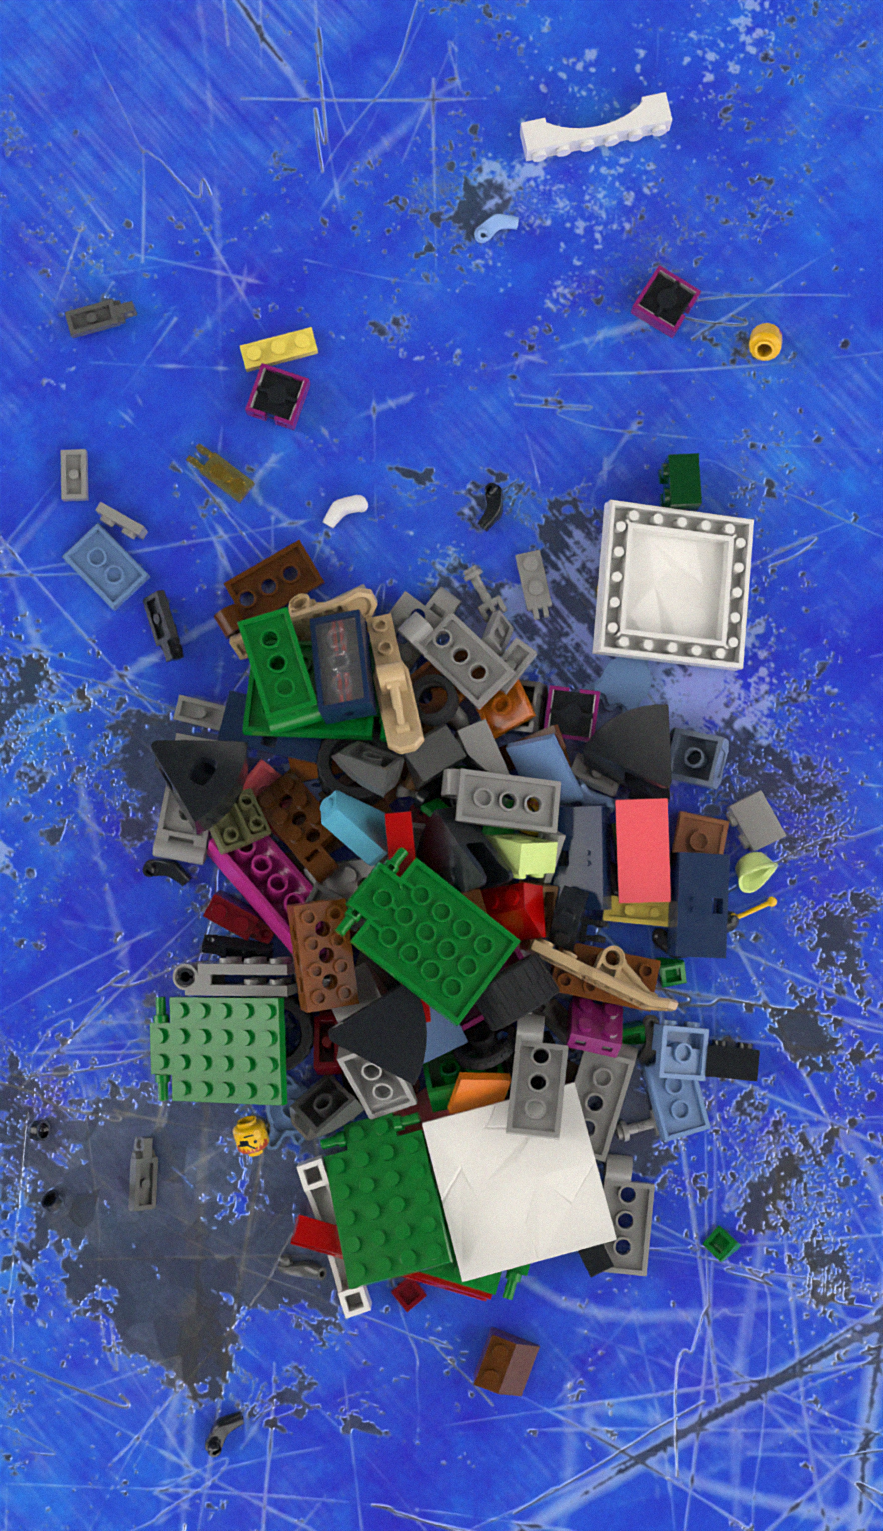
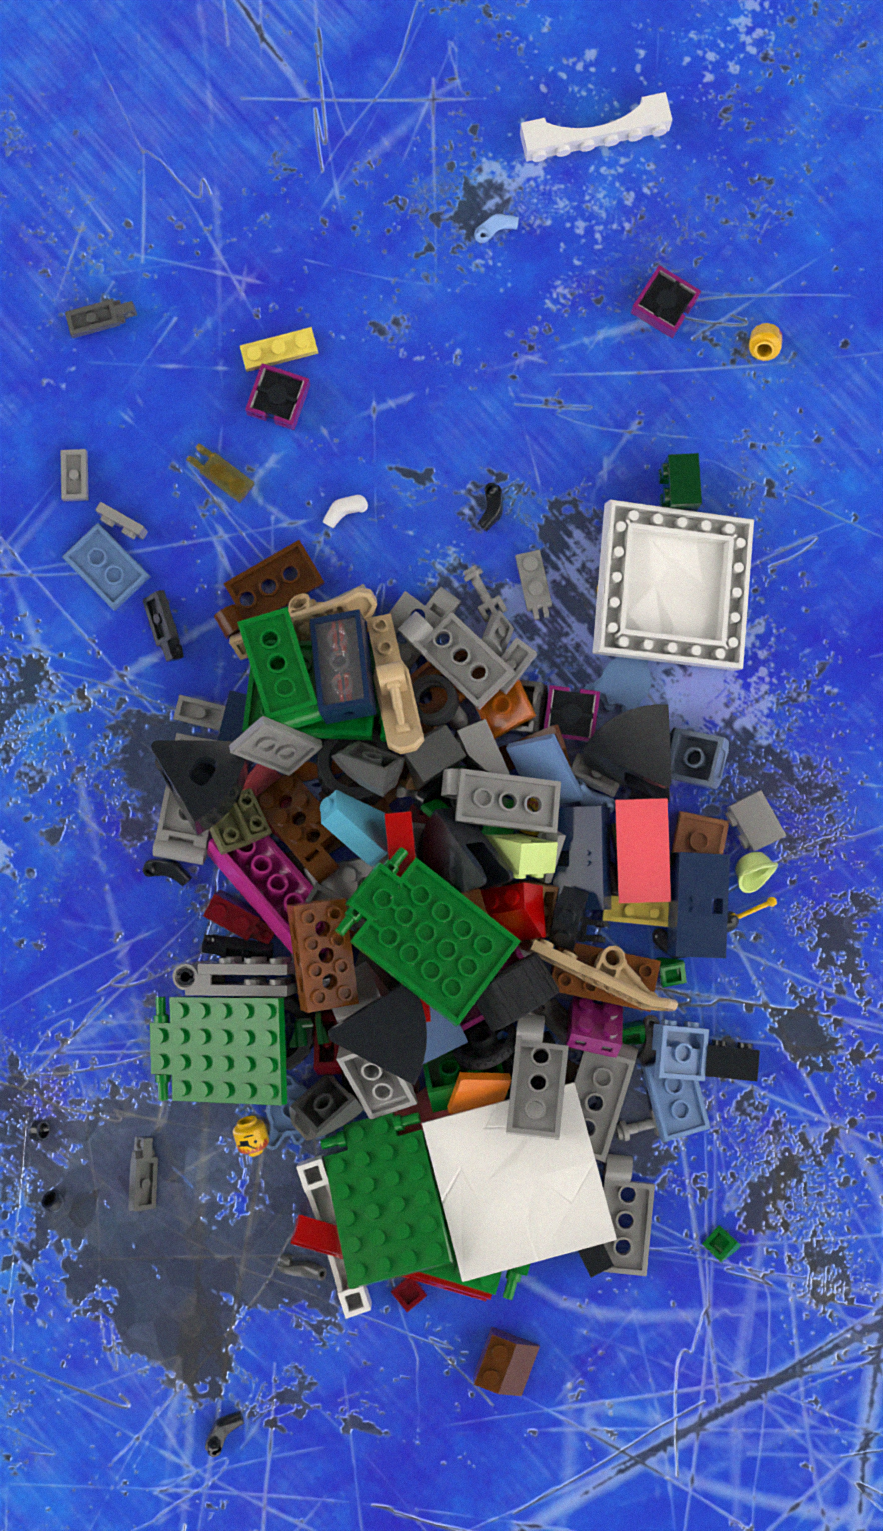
none -> light grey tile [229,716,323,776]
none -> dark green piece [290,1011,330,1048]

